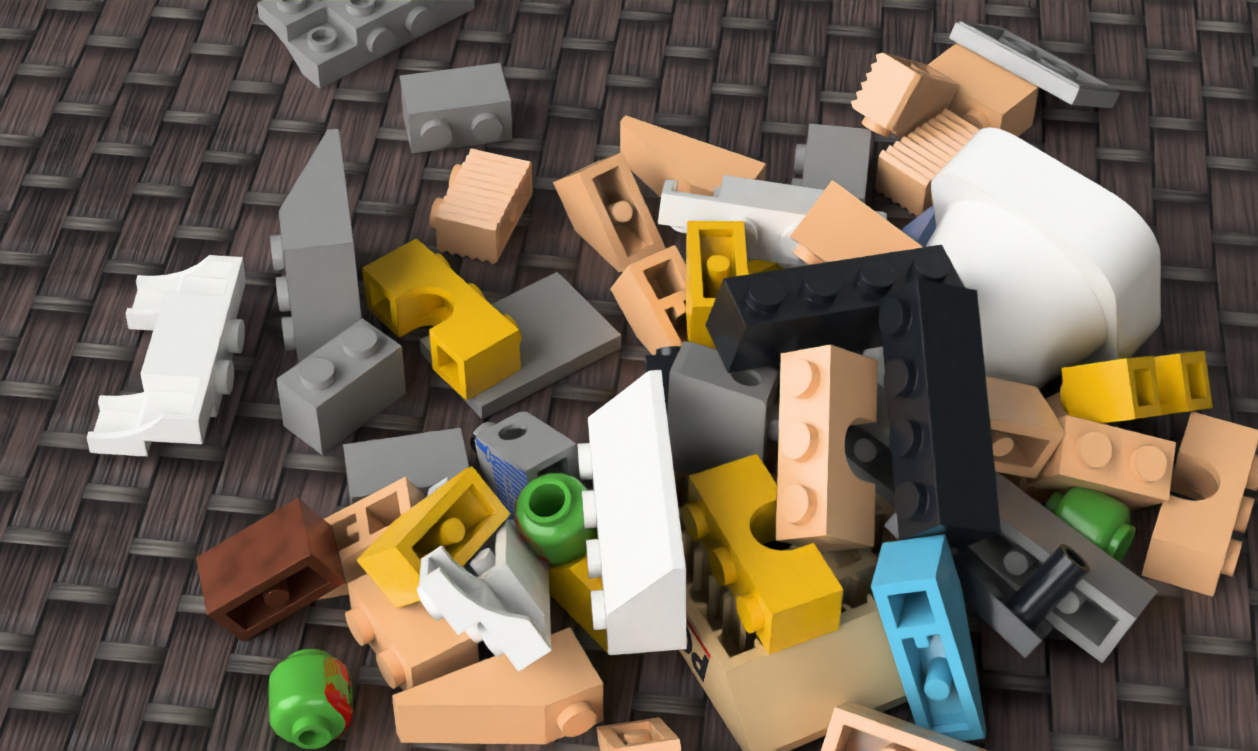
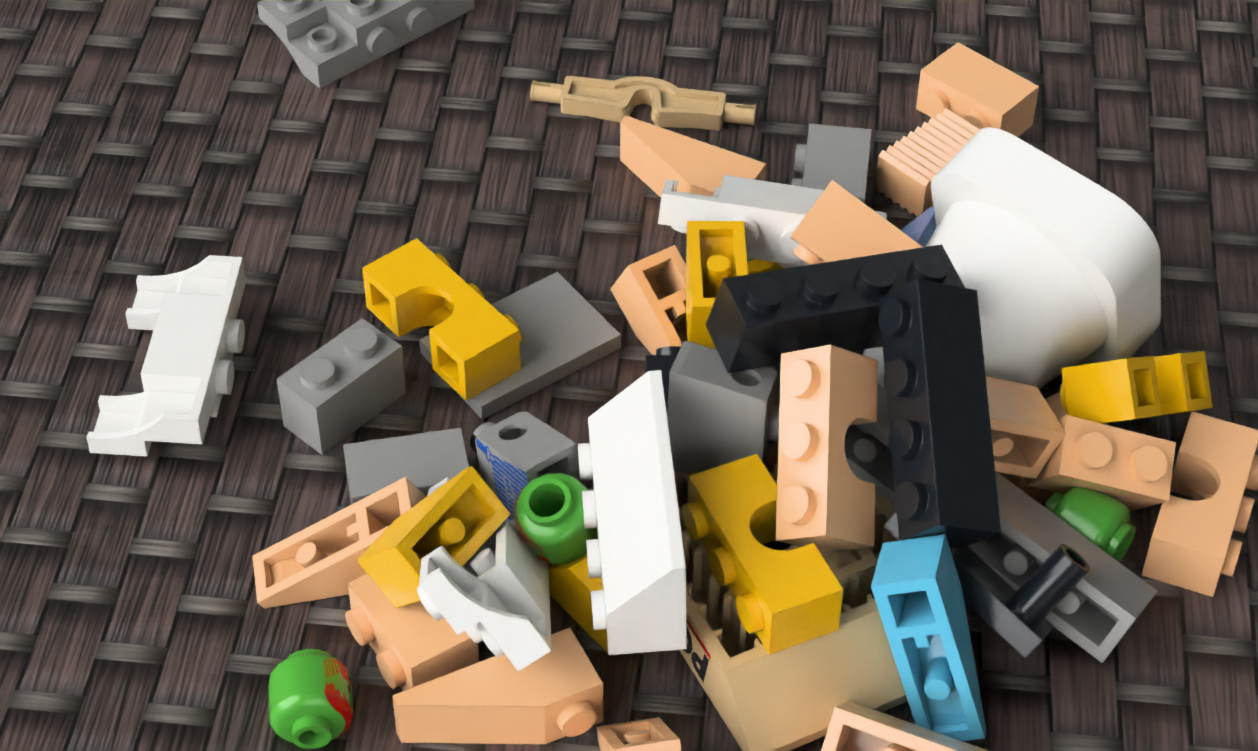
copper brick [196,497,346,642] -> none
light grey slope [270,129,362,363] -> none
light grey brick [400,63,512,154] -> none
light nougat brick [429,148,533,265] -> none
light nougat slope [553,152,666,272] -> none
light nougat brick [851,53,960,139] -> none
light grey tile [949,21,1120,108] -> none
none -> tan piece [530,76,757,131]

